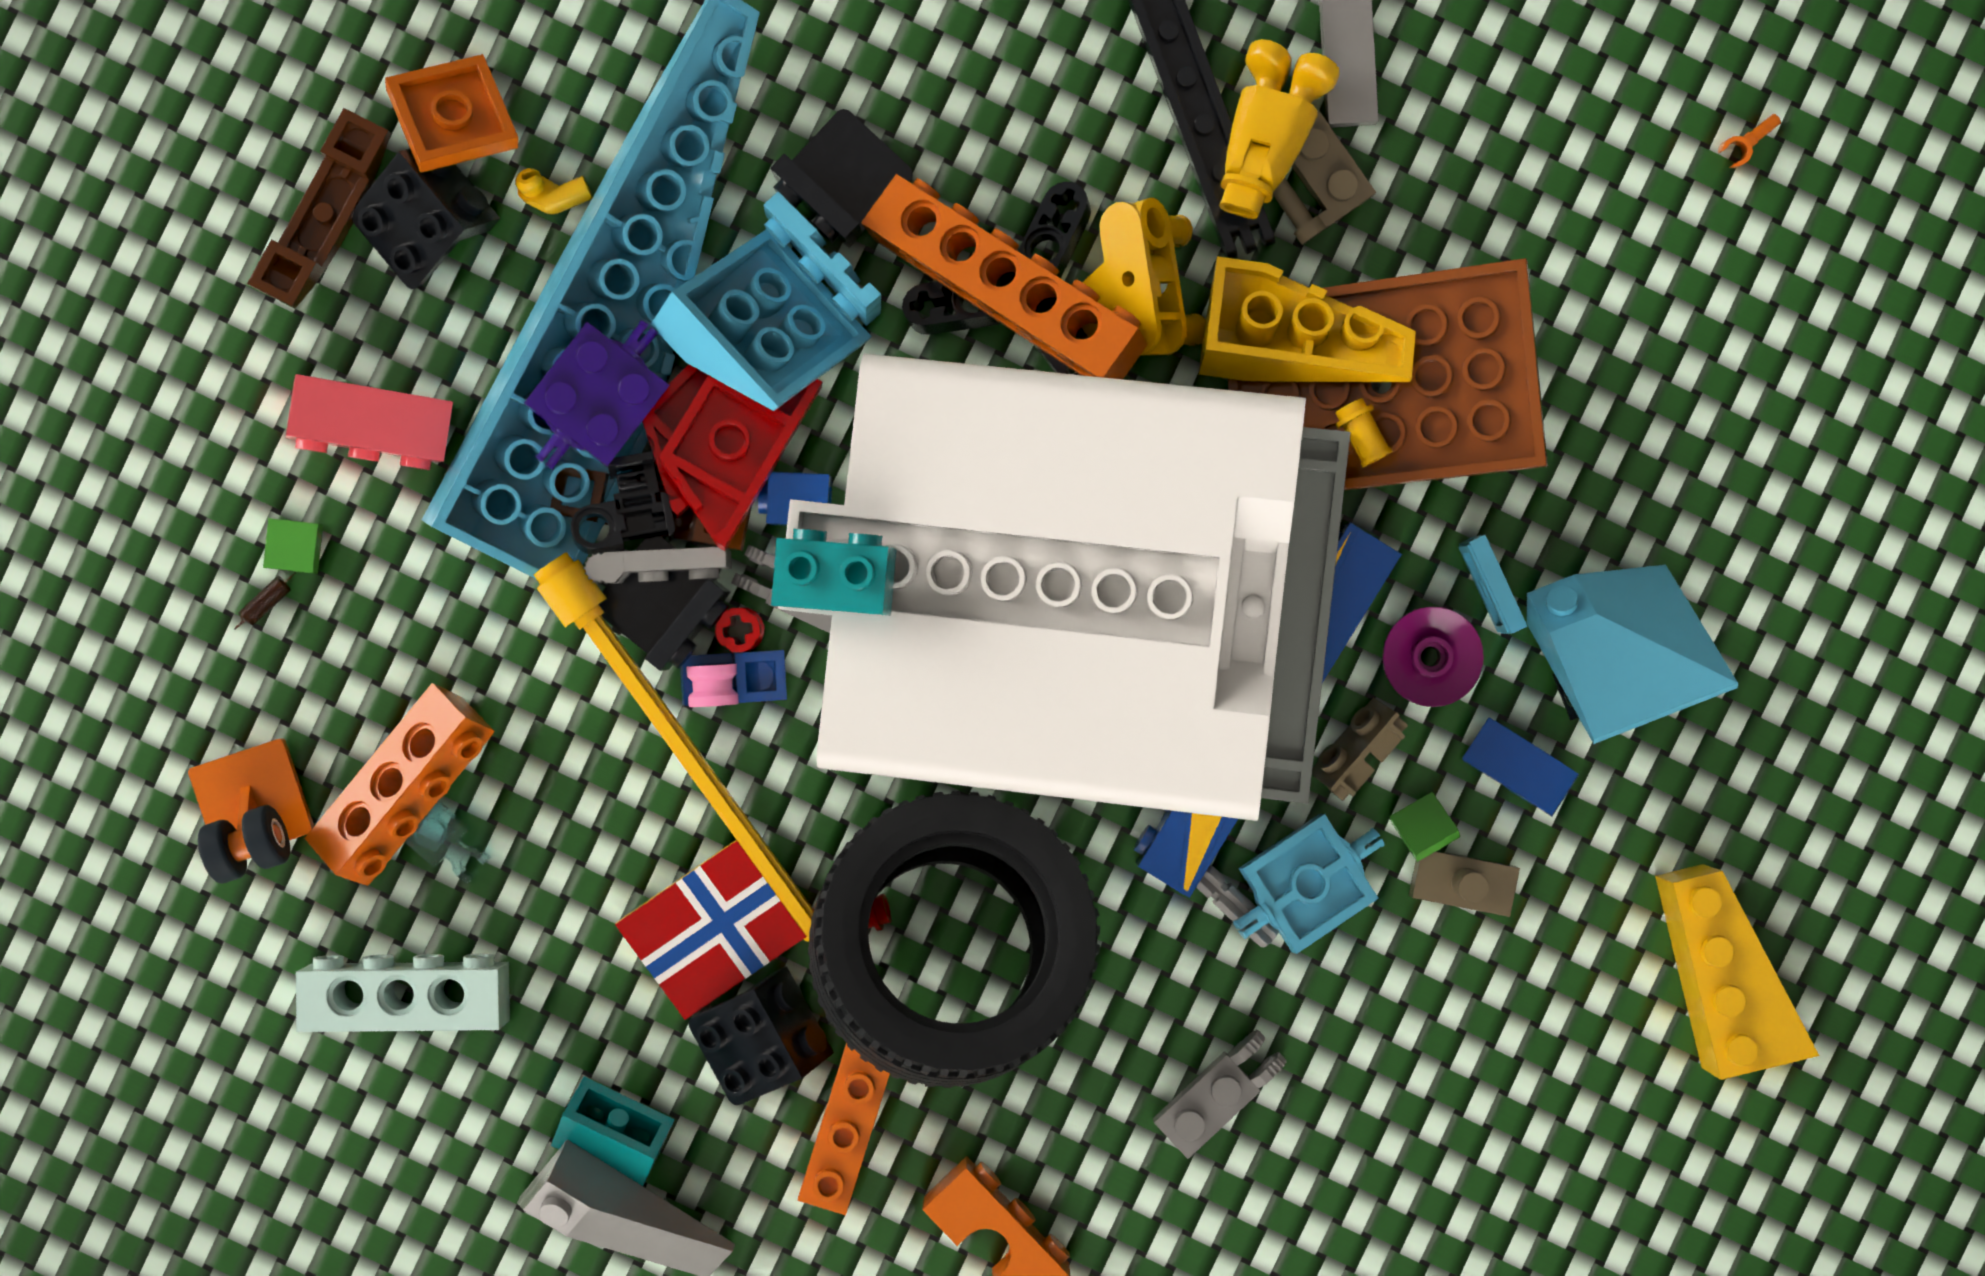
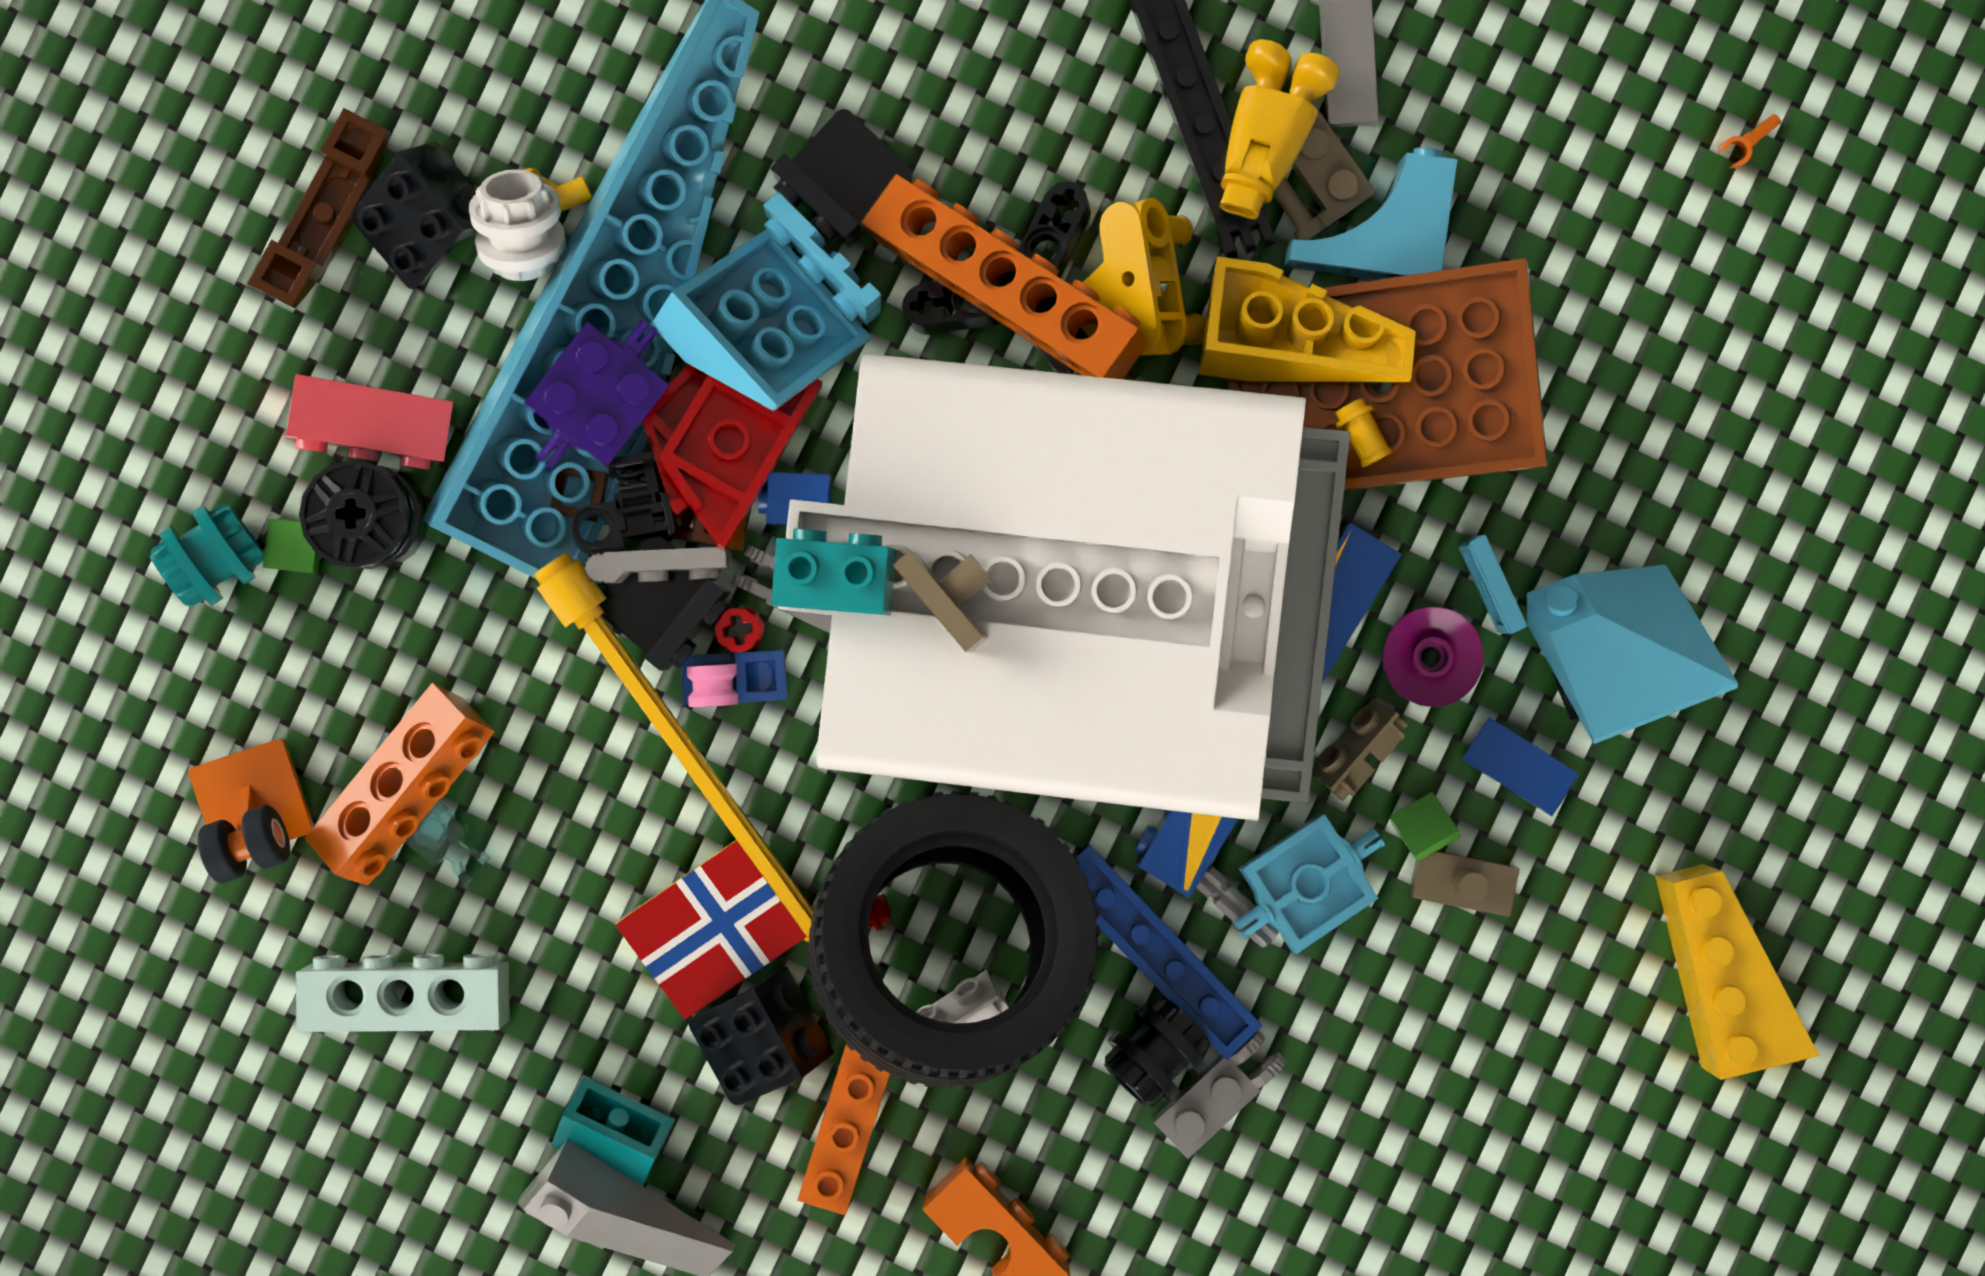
reddish brown piece [234,572,296,630] -> none
orange tile [385,54,519,173] -> none
none -> teal piece [150,504,265,607]
none -> black wheel [299,460,428,570]
none -> white piece [469,170,566,281]
none -> dark tan tile [892,550,992,652]
none -> white hinge [916,969,1009,1023]
none -> blue plate [1075,843,1263,1060]
none -> black piece [1104,999,1210,1107]
none -> medium azure arch [1283,147,1457,280]

